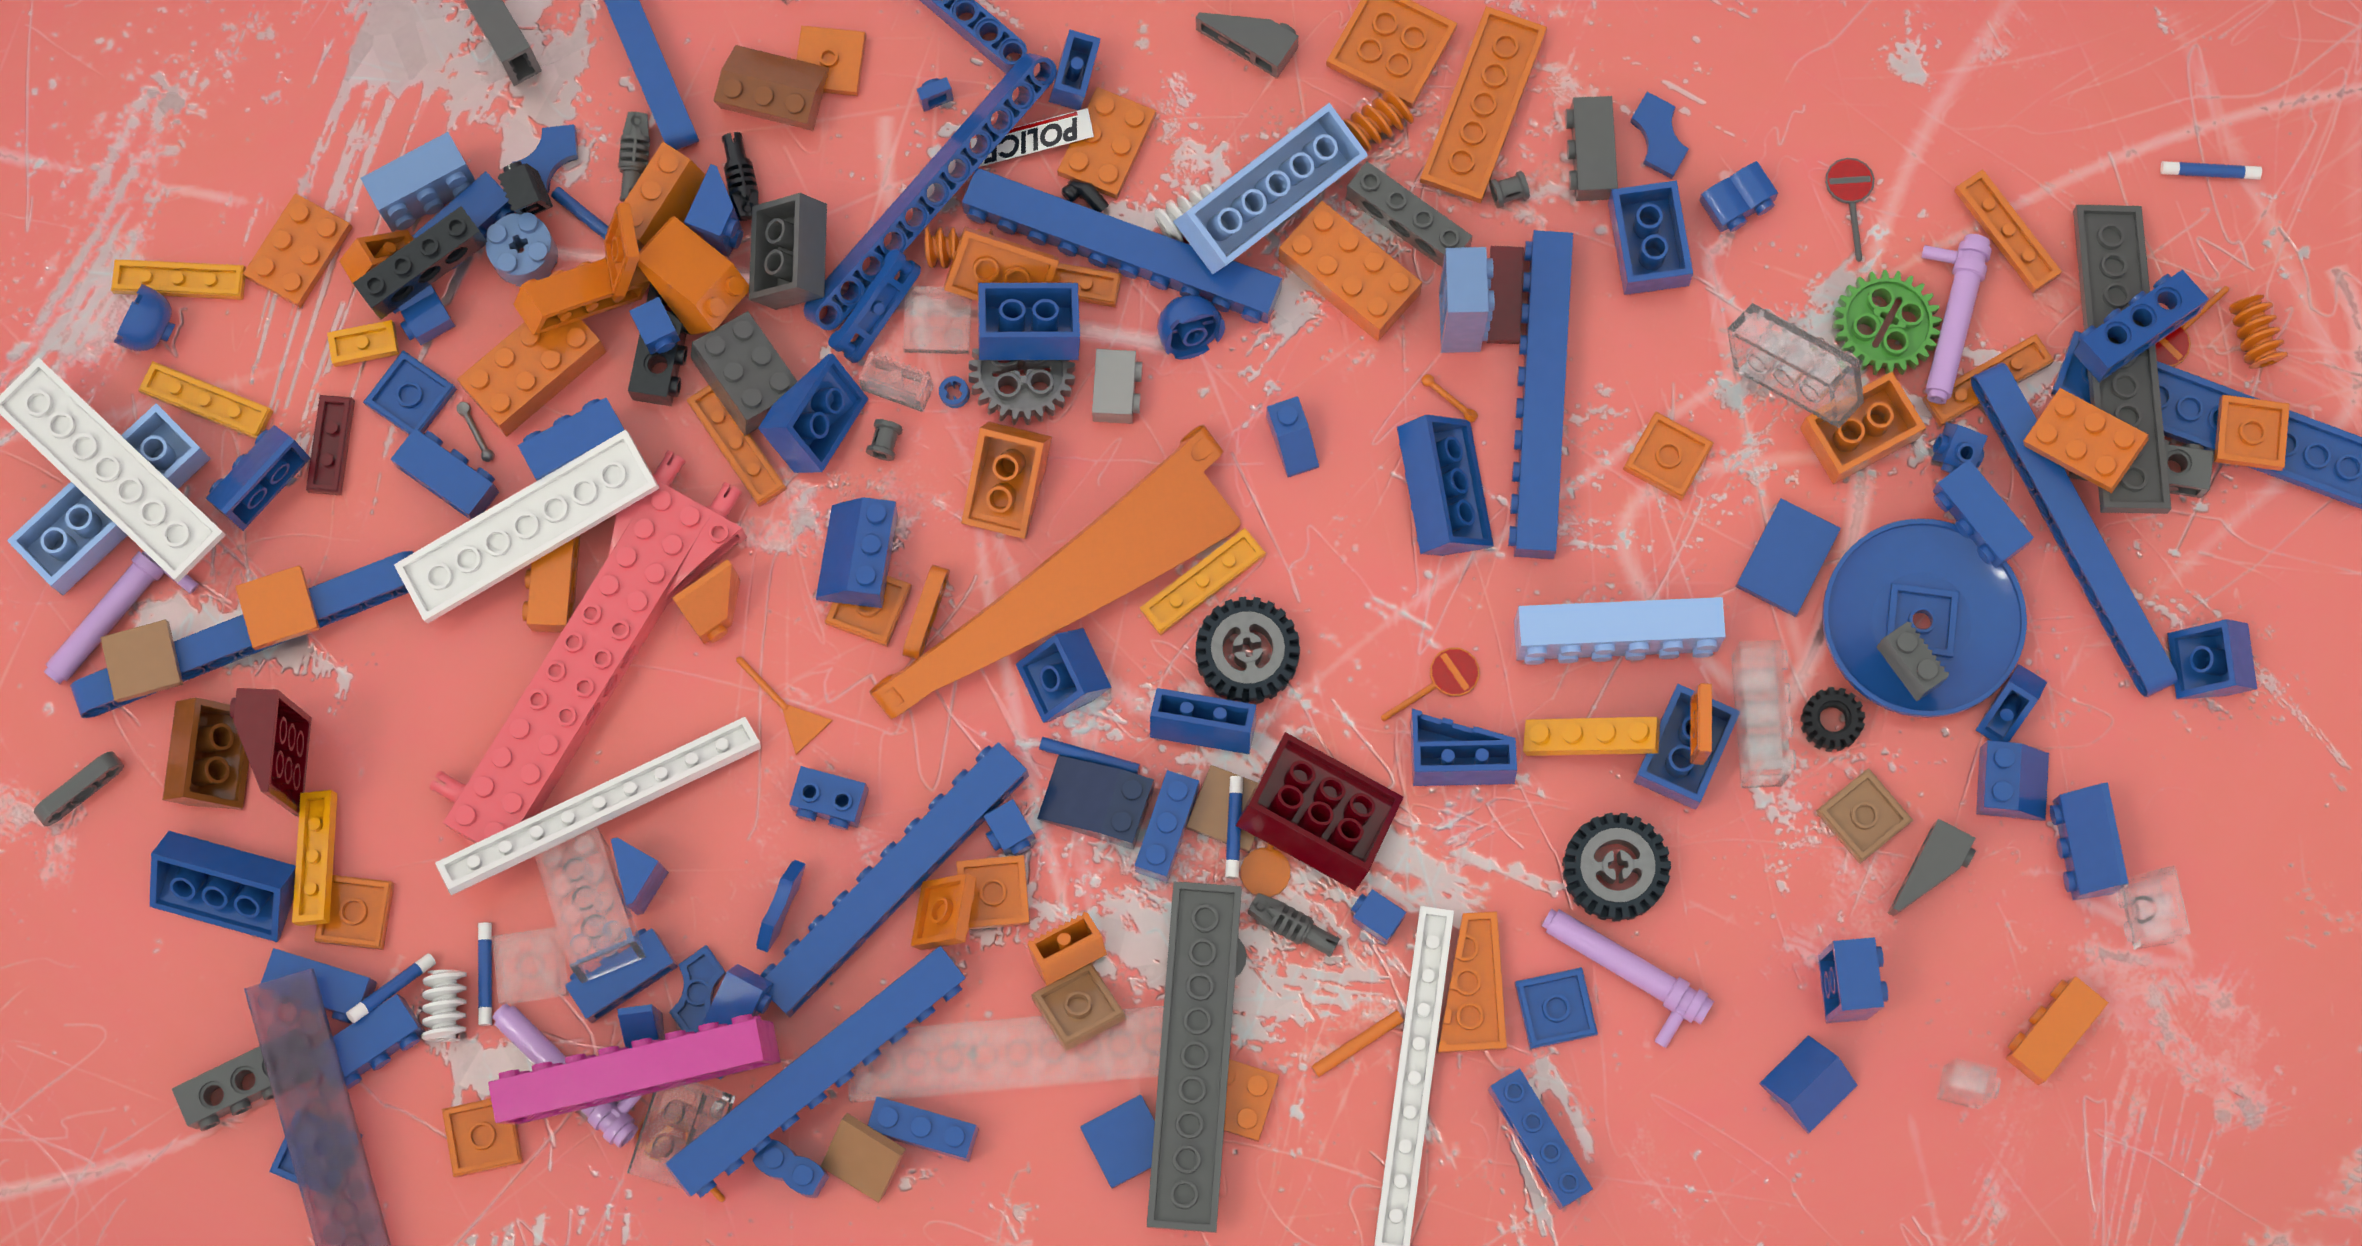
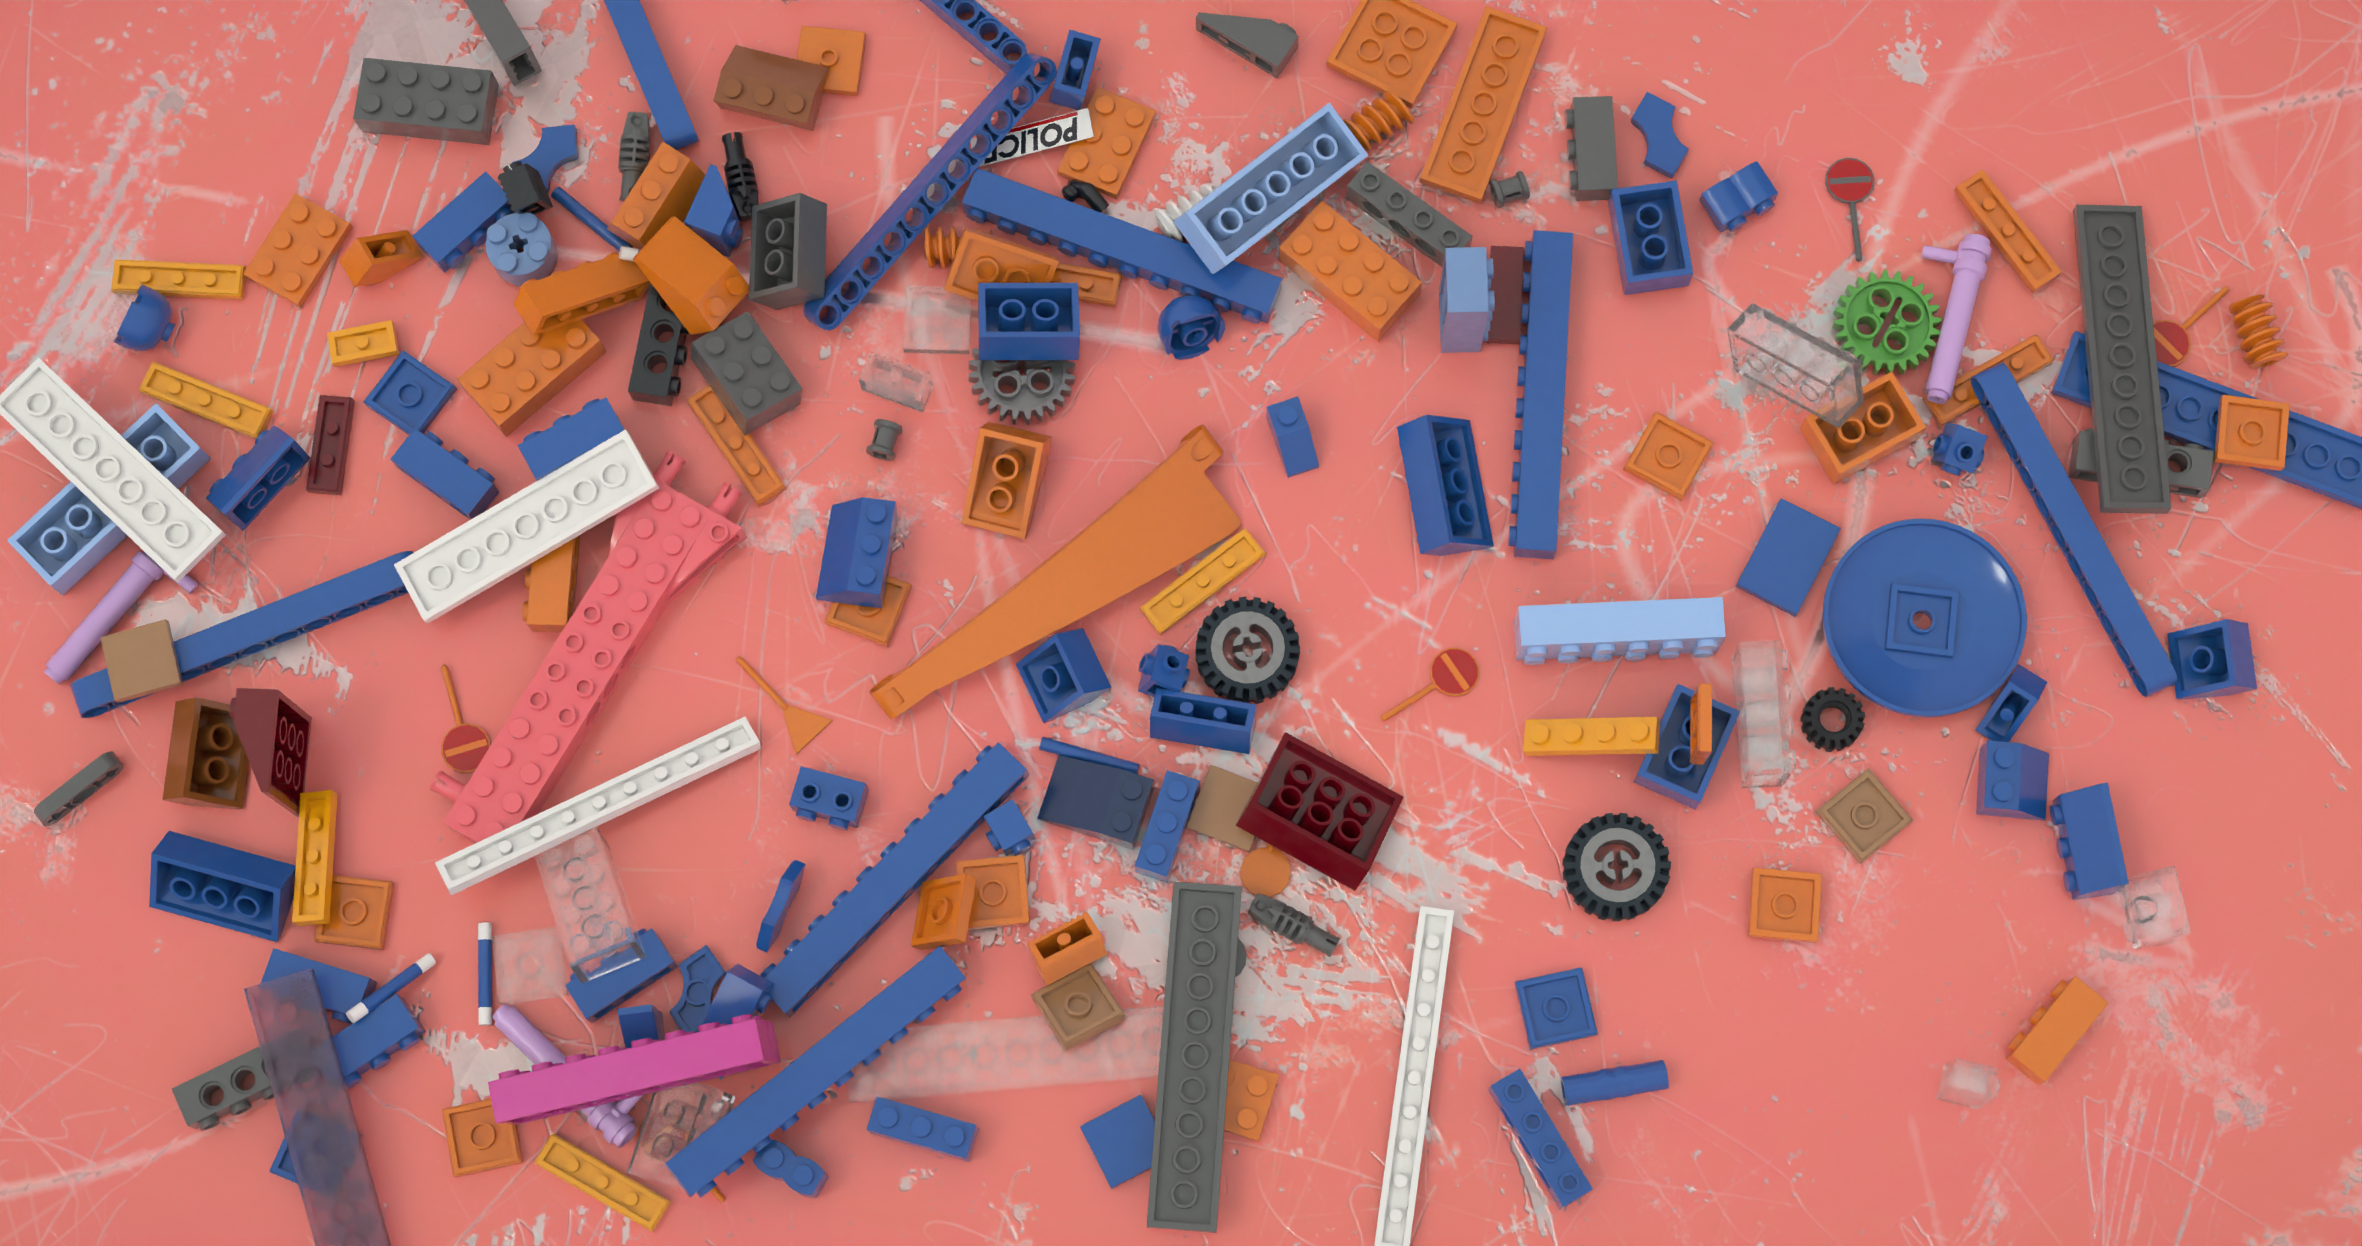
orange tile [235,565,320,650] -> none
black brick [353,206,487,320] -> none
medium blue brick [360,132,475,232] -> none
blue brick [393,285,455,345] -> none
white piece [422,969,467,1042] -> none
flat silver hinge [457,402,494,462] -> none
orange tile [604,203,640,296] -> none
blue slope [611,837,669,915] -> none
blue brick [629,297,680,354] -> none
orange slope [672,559,740,644] -> none
blue slope [758,354,868,473] -> none
medium nougat tile [821,1113,906,1203] -> none
blue plate [828,249,921,363] -> none
orange beam [903,565,950,660] -> none
blue plate [917,77,954,112] -> none
blue bush [939,376,970,408] -> none
light grey brick [1092,349,1143,424] -> none
blue bar [1225,776,1243,879] -> none
orange bar [1311,1010,1404,1078] -> none
blue brick [1351,889,1406,945] -> none
blue wedge [1410,709,1517,786] -> none
orange hinge [1421,374,1478,422] -> none
orange wing [1437,911,1507,1053] -> none
lavender cylinder [1542,909,1714,1048] -> none
blue slope [1759,1035,1858,1134] -> none
blue brick [1818,937,1888,1024] -> none
dark grey brick [1877,622,1949,701] -> none
dark grey slope [1888,819,1976,916] -> none
blue brick [1933,459,2034,569] -> none
orange plate [2023,388,2149,493] -> none
blue brick [2073,269,2209,383] -> none
blue bar [2160,161,2262,180] -> none
none -> dark grey brick [353,58,499,145]
none -> piece [441,664,491,773]
none -> light orange tile [534,1133,671,1232]
none -> blue brick [1138,644,1190,697]
none -> blue axle [1561,1060,1669,1106]
none -> orange plate [1748,868,1822,943]

